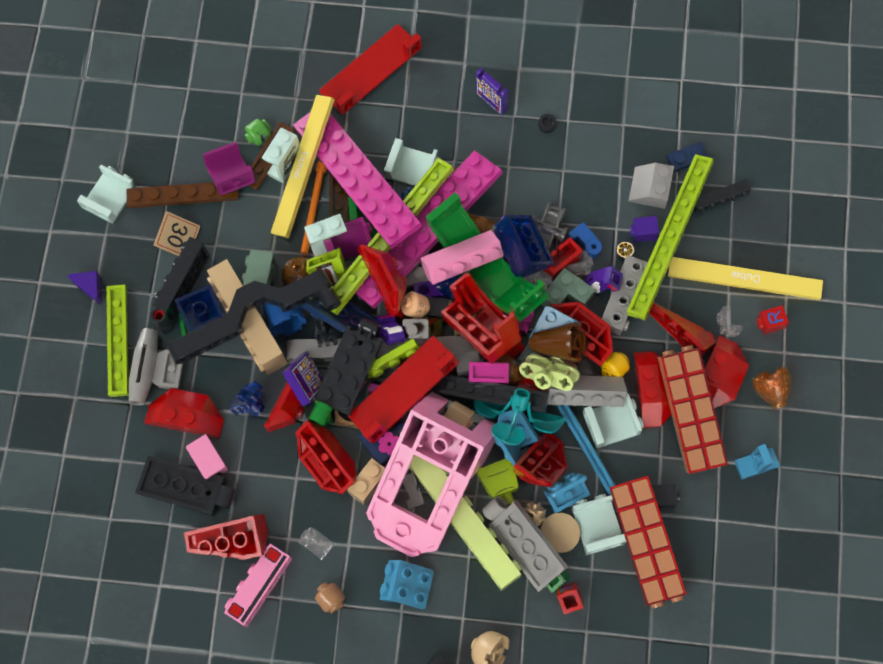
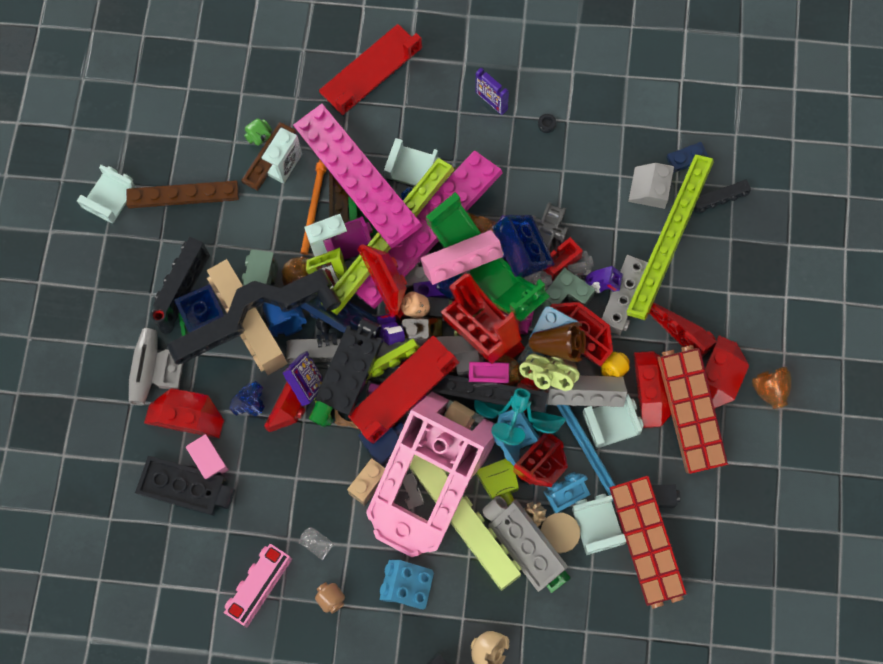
dark purple slope [67,271,102,305] -> none
lime plate [106,284,129,397] -> none
tan piece [153,211,200,256] -> none
red wedge [184,514,268,560] -> none
magenta panel [202,141,255,196] -> none
light yellow tile [271,95,334,238] -> none
red wedge [295,420,356,494] -> none
dark pink plant [379,432,399,455] -> none
red brick [557,582,584,614] -> none
blue leg [567,222,602,259] -> none
tile [615,241,635,261] -> none
dark purple brick [630,216,659,242] -> none
light yellow tile [668,257,823,300] -> none
clear bracket [717,306,743,337] -> none
dark azure bracket [734,444,780,480] -> none
red brick [756,305,789,335] -> none

